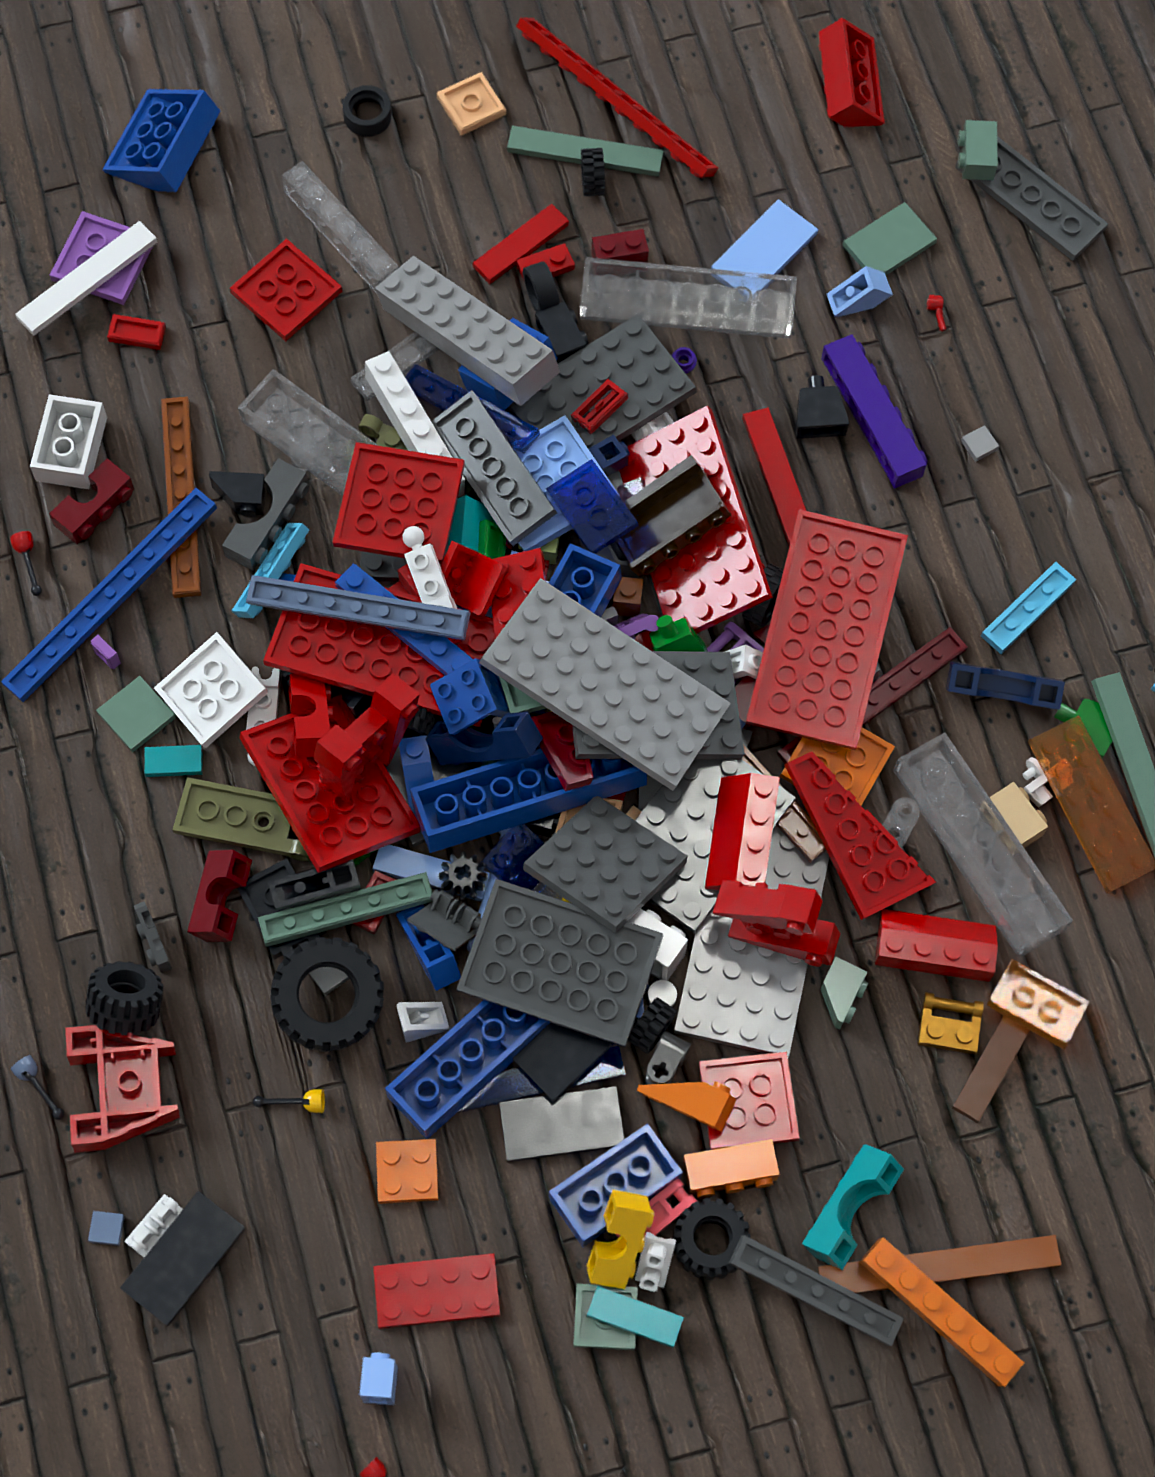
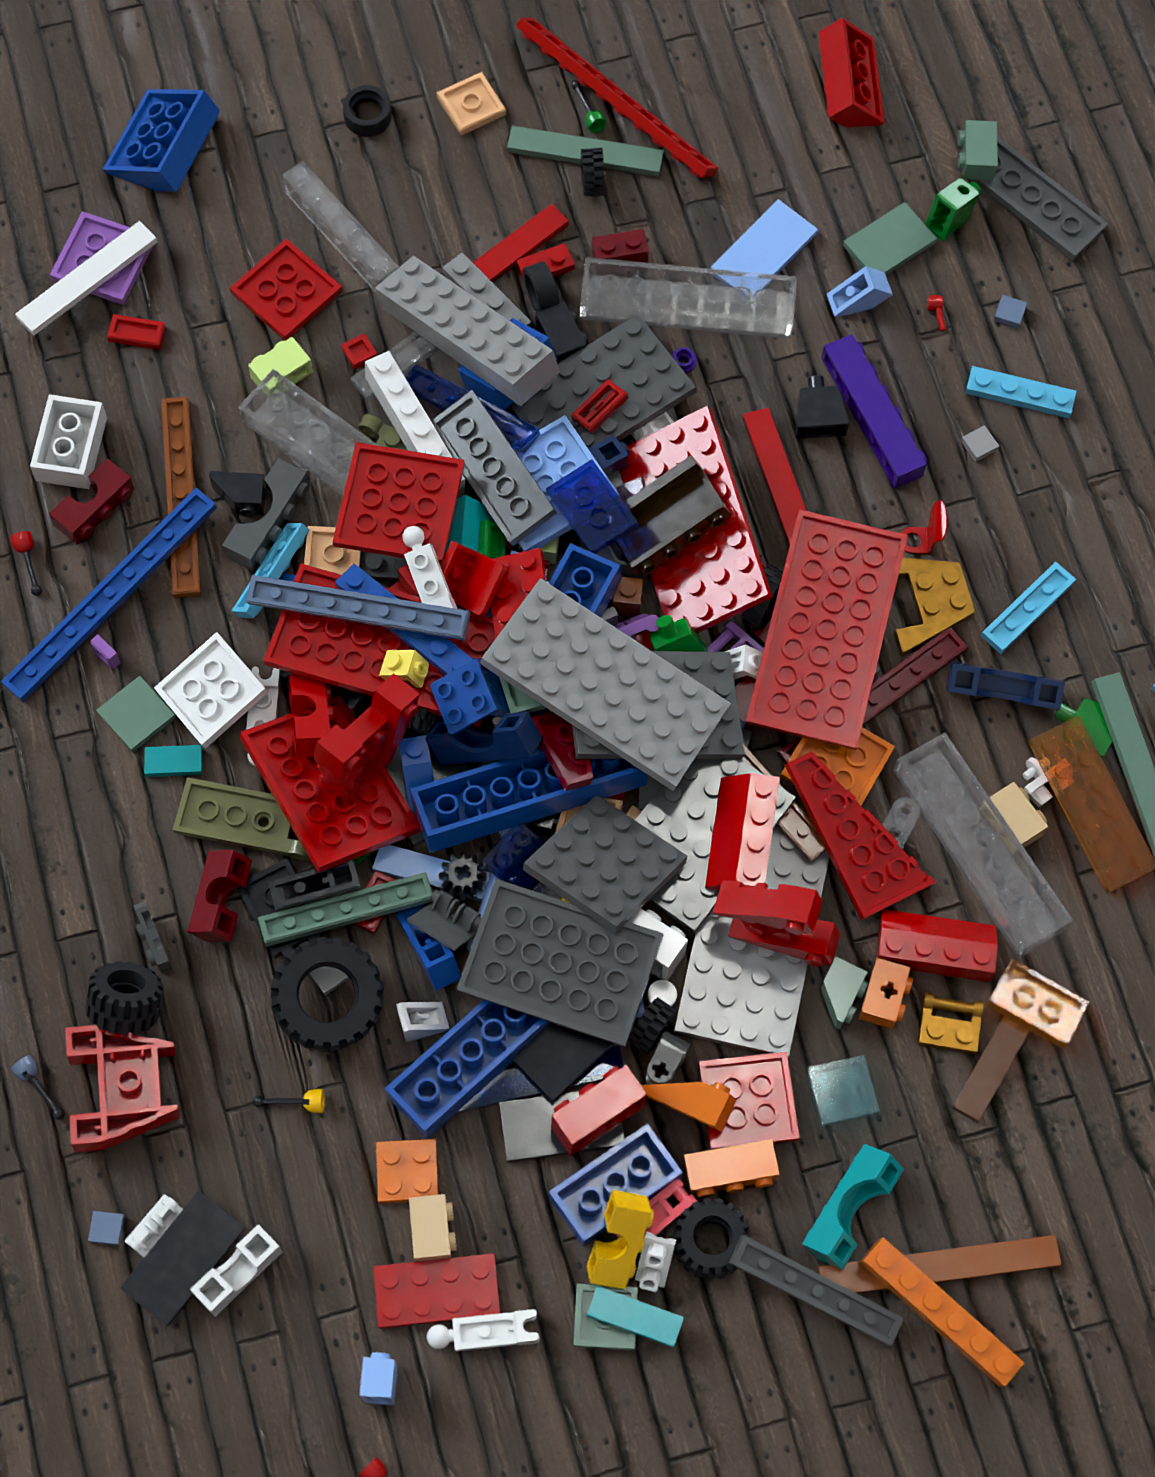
none -> white arch [190,1224,282,1317]
none -> yellowish green brick [248,337,313,400]
none -> light nougat plate [304,526,361,575]
none -> red plate [341,333,377,370]
none -> light yellow bracket [379,650,429,688]
none -> tan brick [409,1194,456,1262]
none -> white plate [427,1309,539,1351]
none -> light grey plate [442,253,531,327]
none -> brick [551,1065,647,1156]
none -> green hinge [571,80,607,133]
none -> clear light blue plate [806,1055,880,1127]
none -> orange brick [859,958,913,1029]
none -> pearl gold wing [894,557,975,656]
none -> red piece [901,499,948,554]
none -> green torso [925,178,981,242]
none -> medium azure plate [965,366,1076,419]
none -> sand blue tile [993,295,1027,329]

